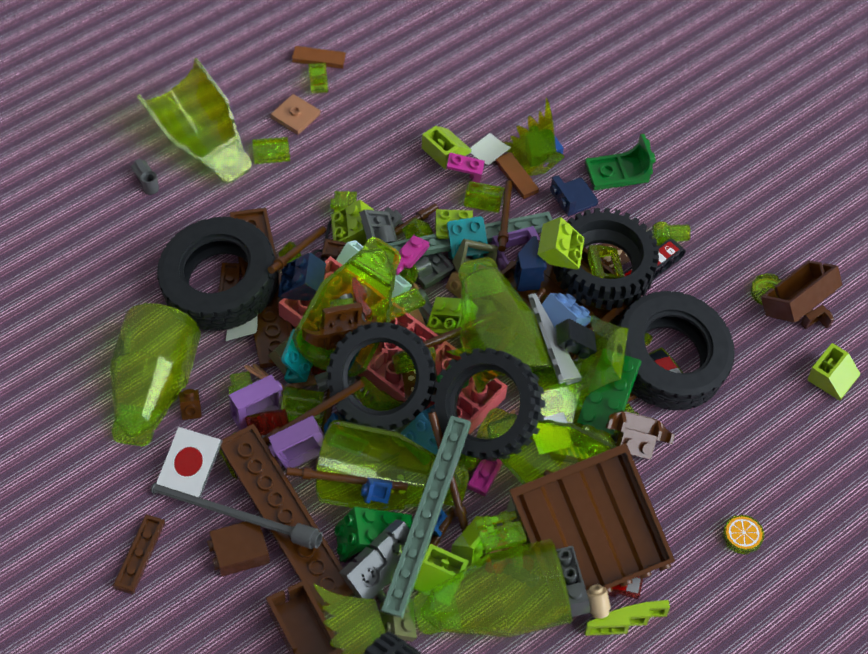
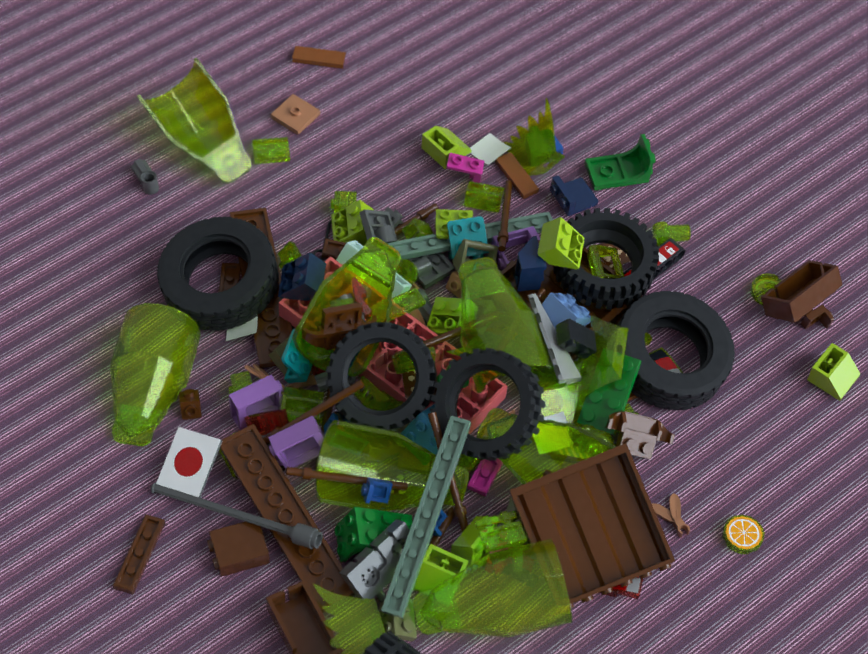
reddish brown bar [268,226,326,274] -> none
clear neon green slope [309,63,328,94] -> none
dark pink hinge [391,235,430,275] -> none
dark grey slope [553,546,591,618] -> none
lime slope [585,600,670,636] -> none
tan brick [586,585,611,619] -> none
none -> nougat piece [652,494,690,538]

